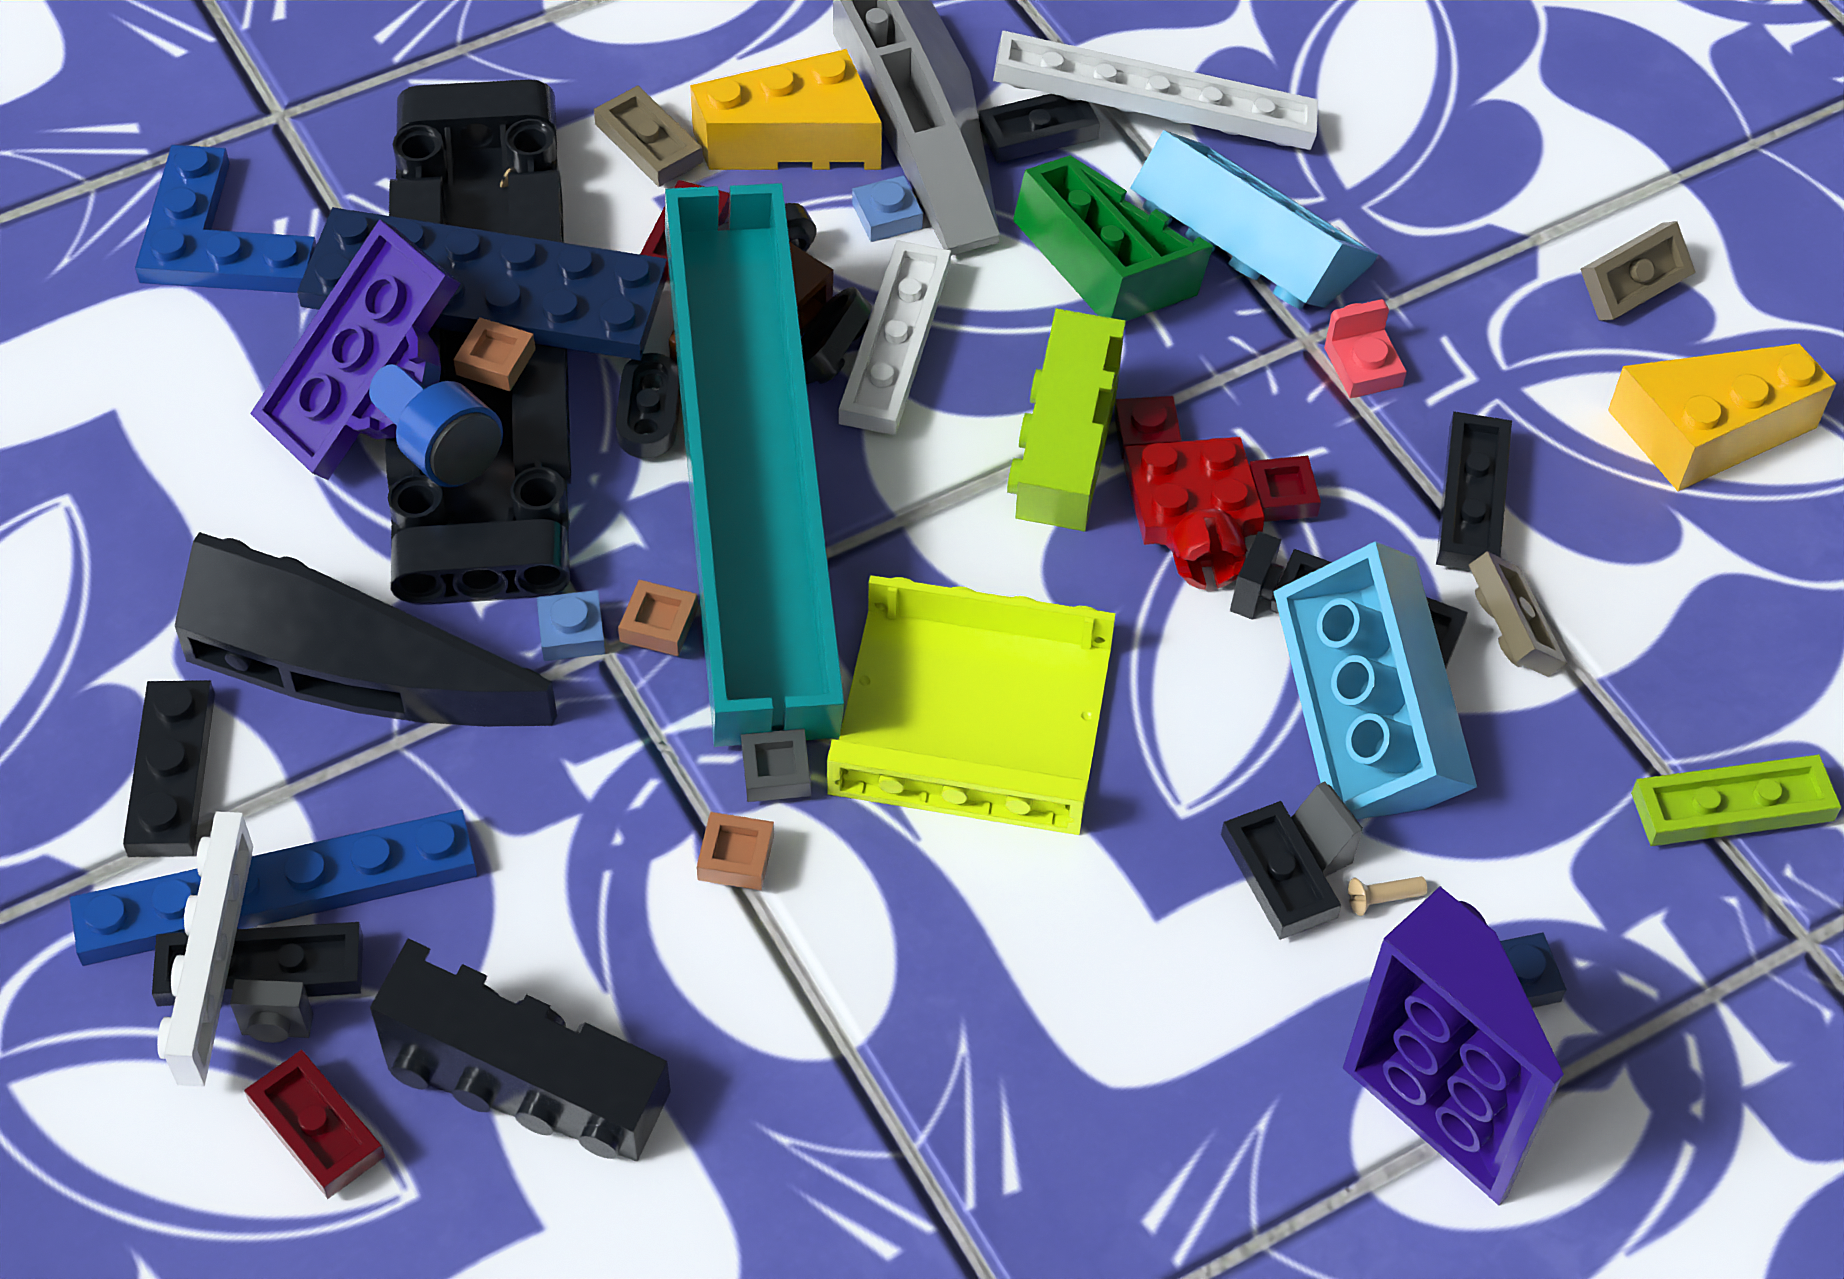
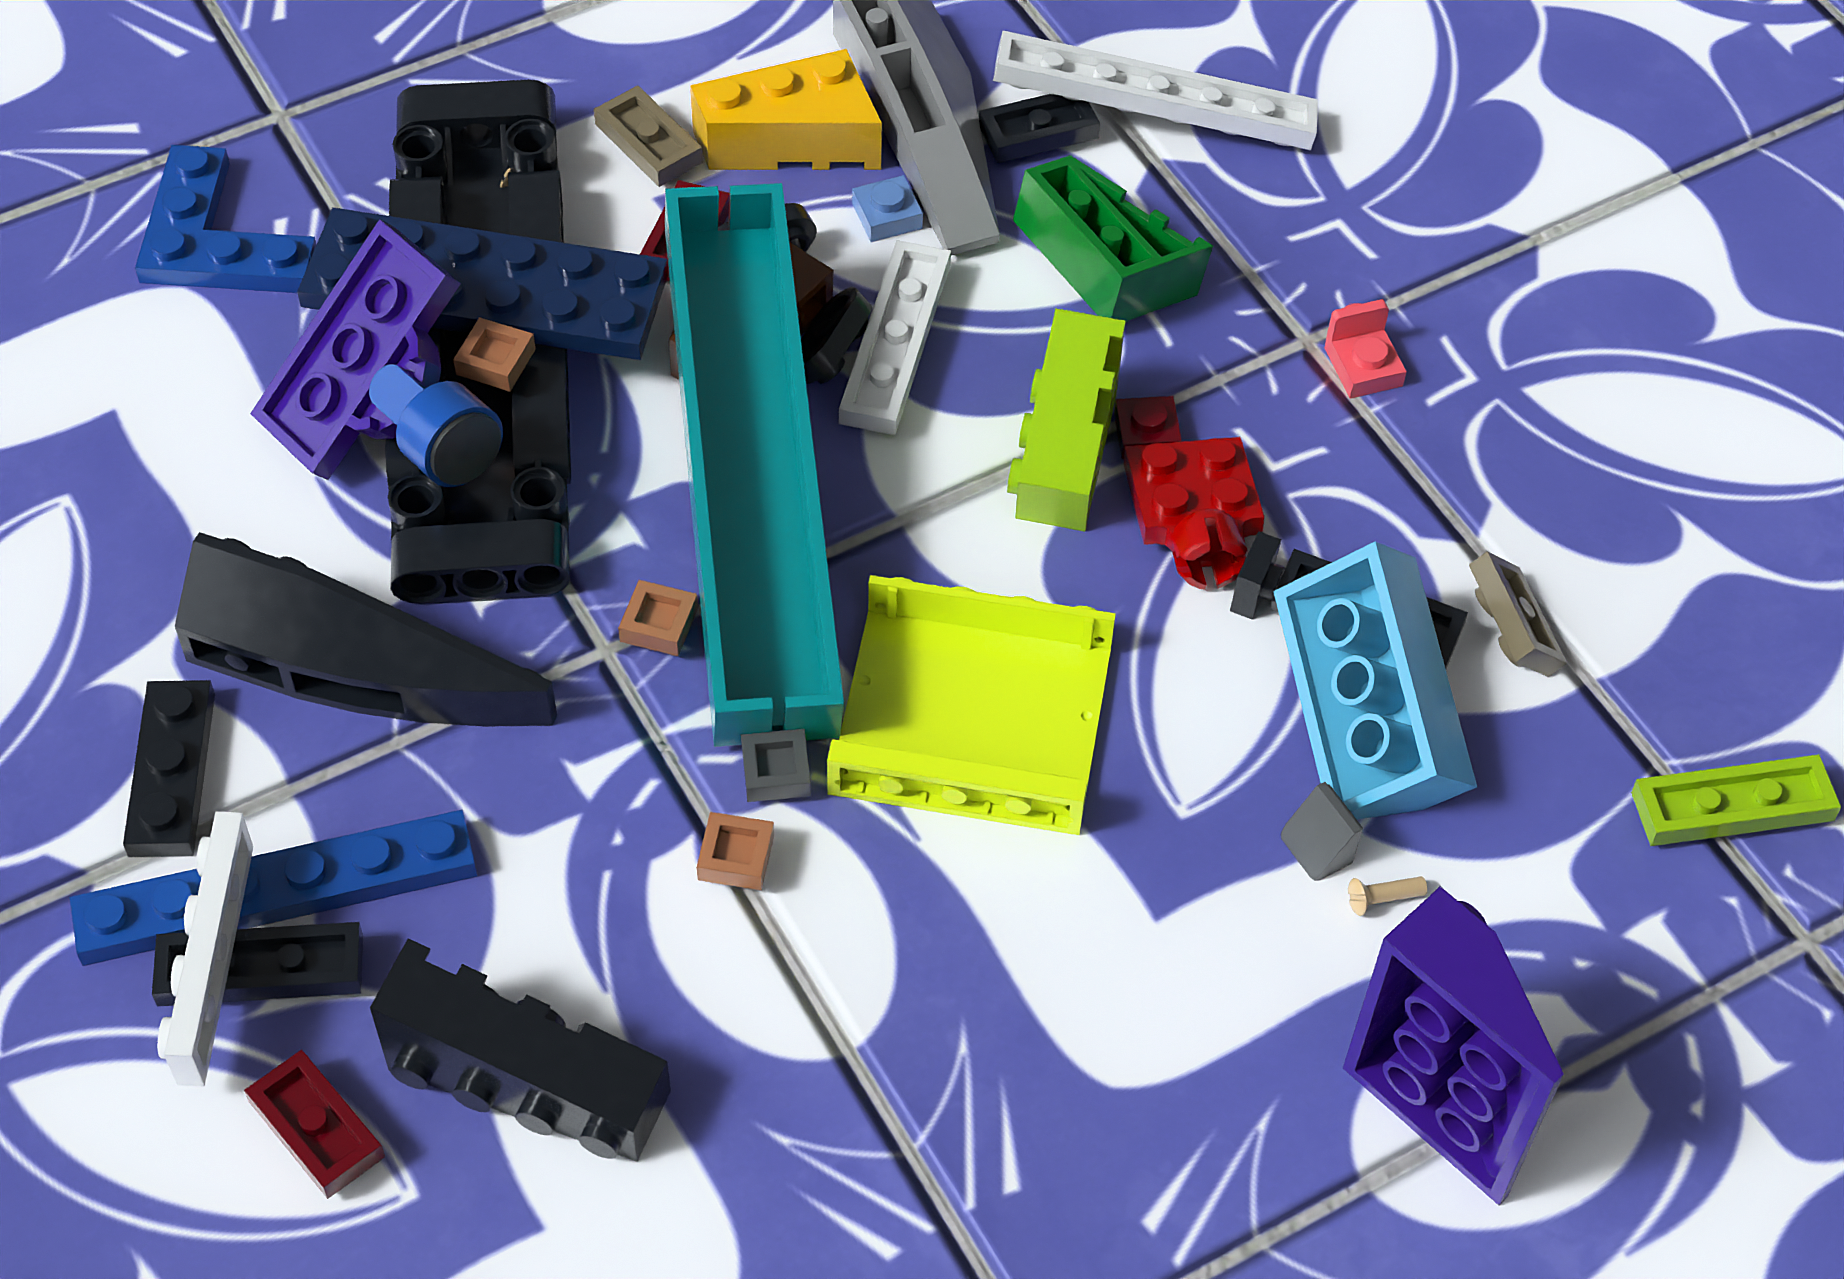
dark grey plate [230,979,313,1043] -> none
medium blue plate [537,590,605,661] -> none
black plate [616,353,681,458] -> none
slope [1130,130,1378,309] -> none
black plate [1221,801,1341,940] -> none
dark red plate [1249,455,1321,522] -> none
black plate [1436,411,1512,570] -> none
dark blue plate [1500,932,1567,1008] -> none
dark tan plate [1580,221,1696,320] -> none
yellow wedge [1608,344,1836,491] -> none

